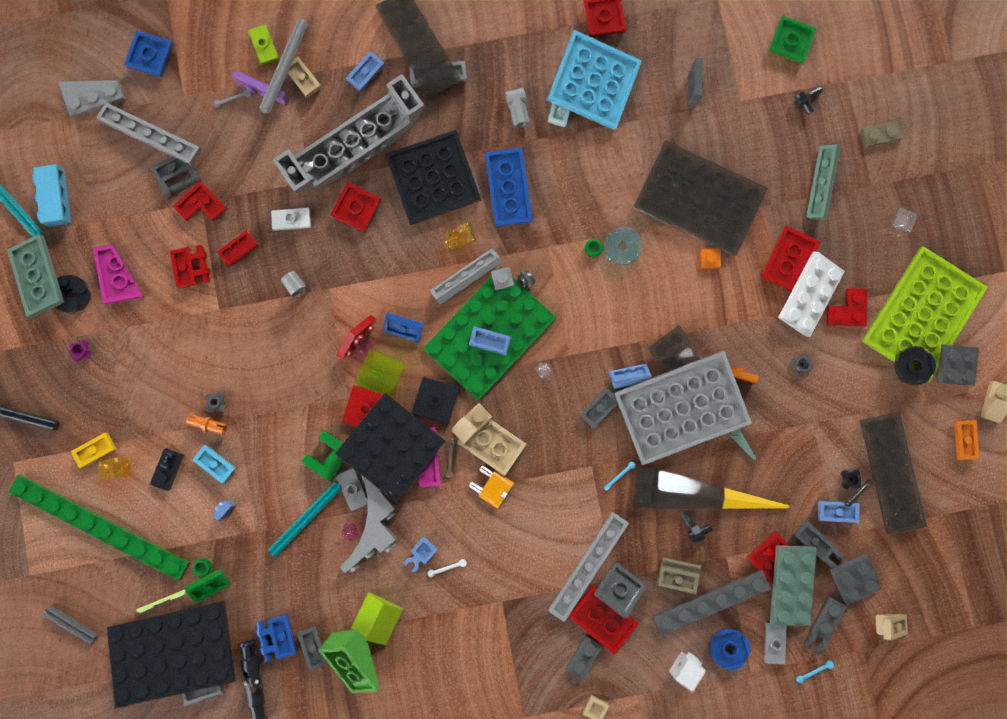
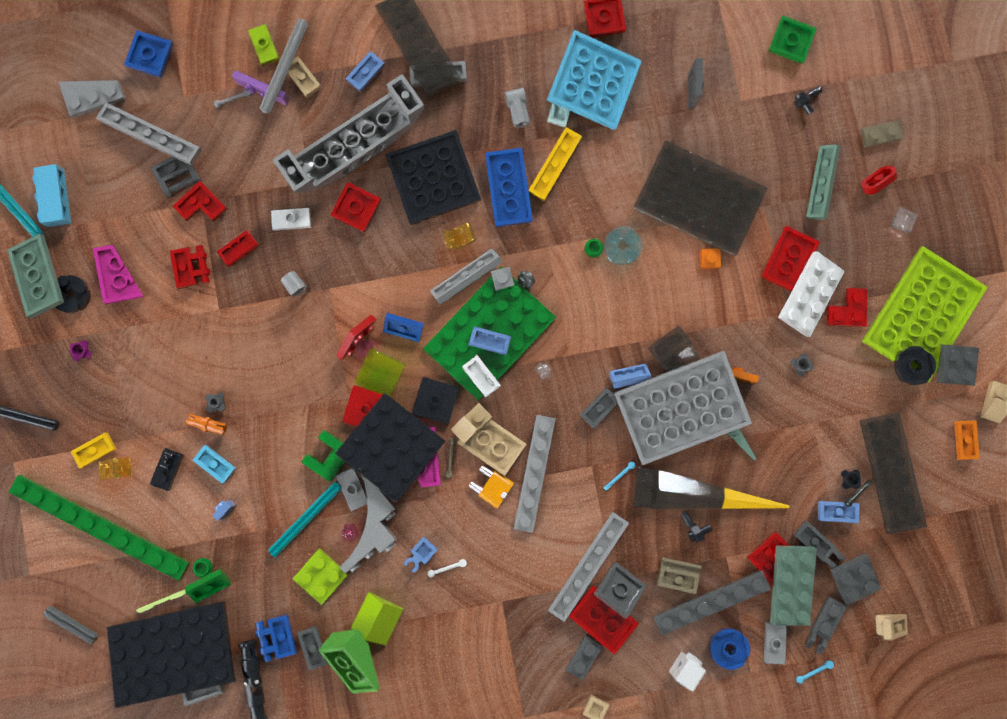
none -> lime plate [293,549,349,605]
none -> white plate [462,355,501,398]
none -> light grey plate [514,415,556,533]
none -> yellow plate [528,127,582,201]
none -> red plate [861,166,897,195]

